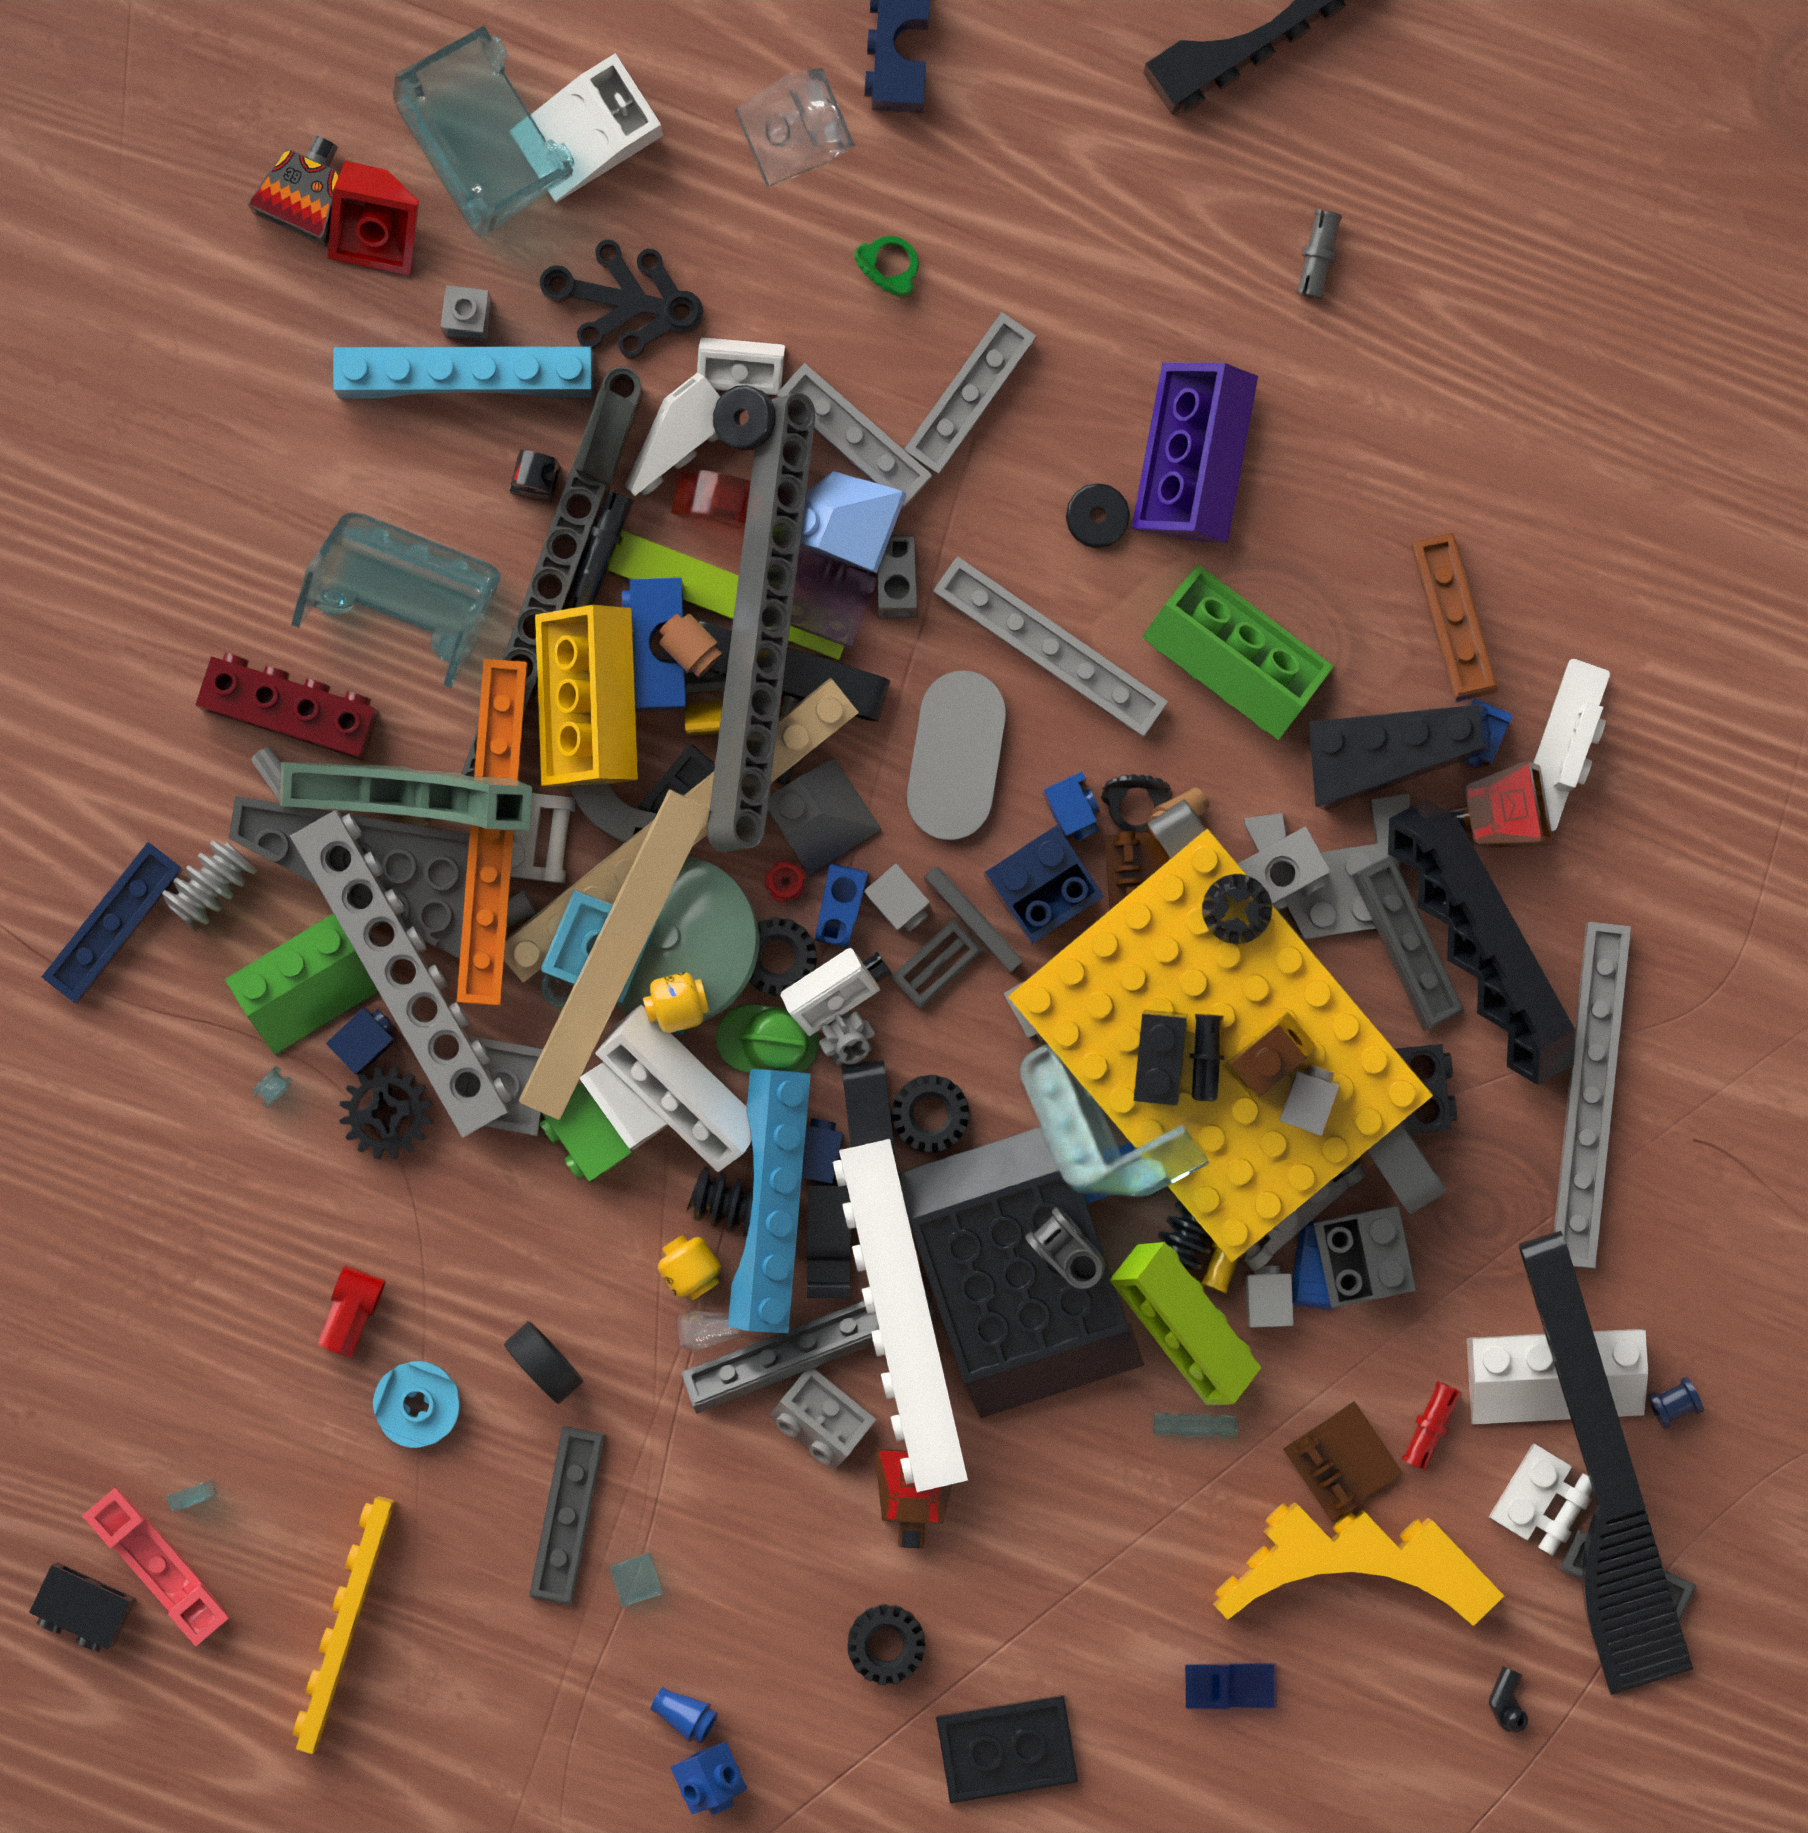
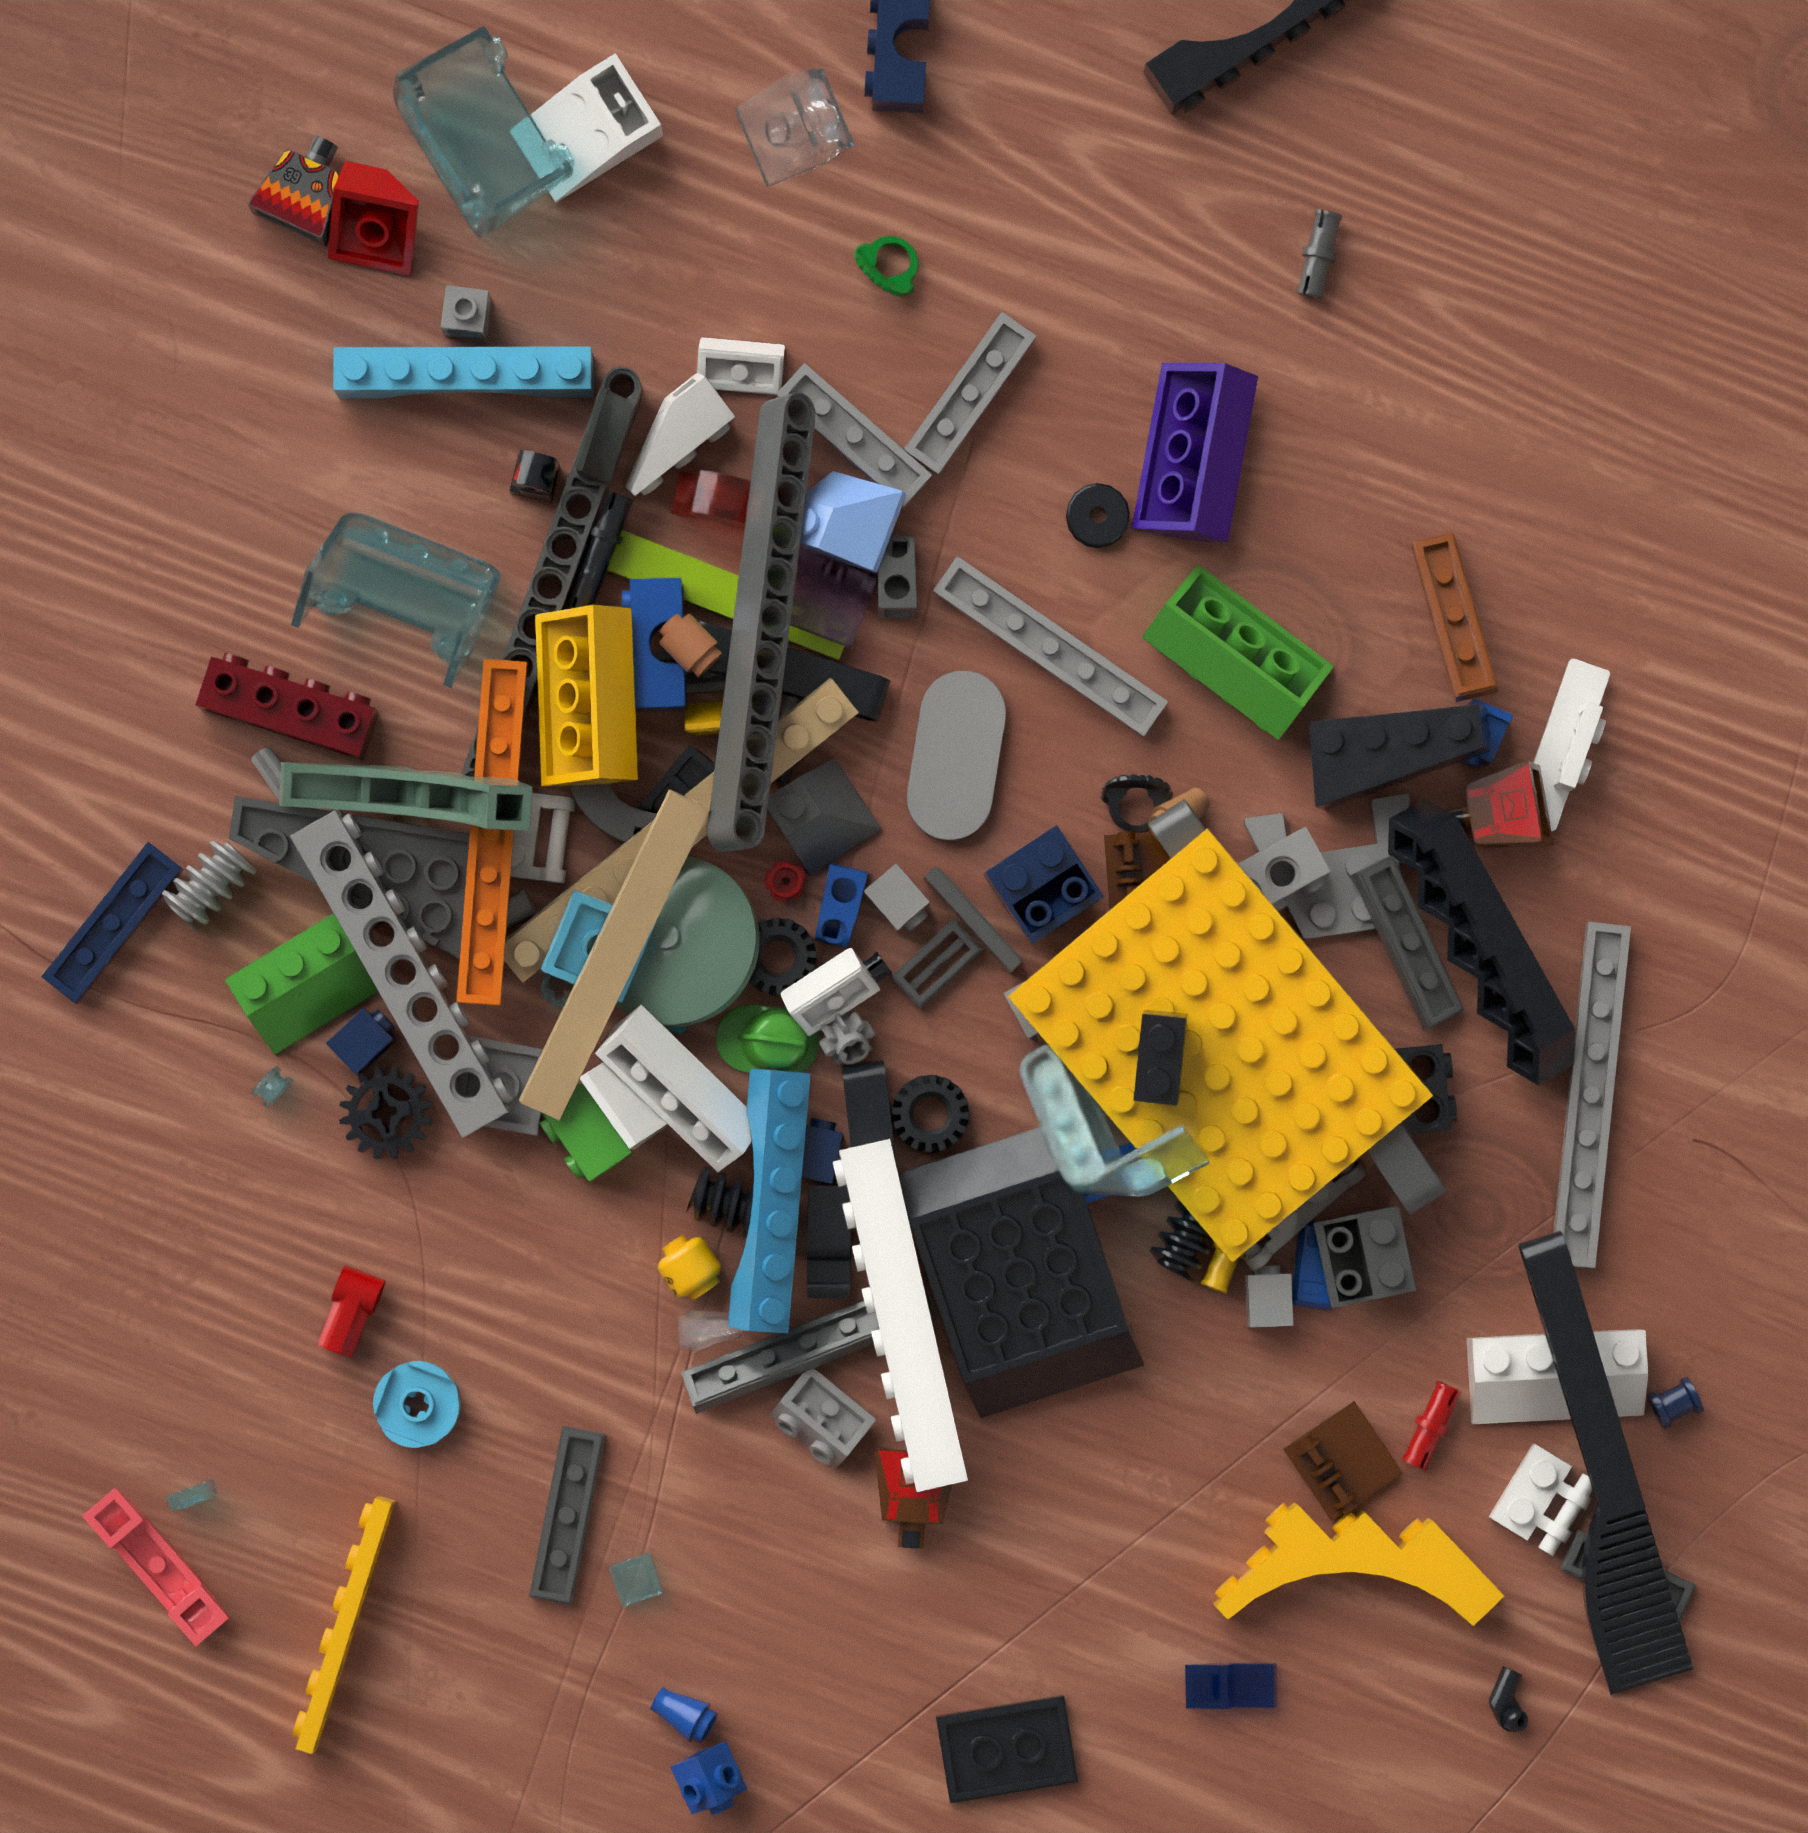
black brick [29,1562,136,1652] -> none
black tyre [504,1321,583,1404] -> none
black plant [540,240,703,359] -> none
yellow head [643,972,709,1033] -> none
black piece [713,385,775,451] -> none
black tyre [847,1604,925,1685] -> none
dark grey piece [1025,1206,1106,1289] -> none
blue brick [1042,771,1100,842] -> none
lime brick [1109,1242,1262,1405] -> none
clear light blue axle [1153,1412,1238,1438] -> none
black axle [1189,1014,1225,1102] -> none
black gear [1202,874,1272,944] -> none
reddish brown torso [1224,1012,1316,1099] -> none
light grey brick [1280,1064,1340,1136] -> none

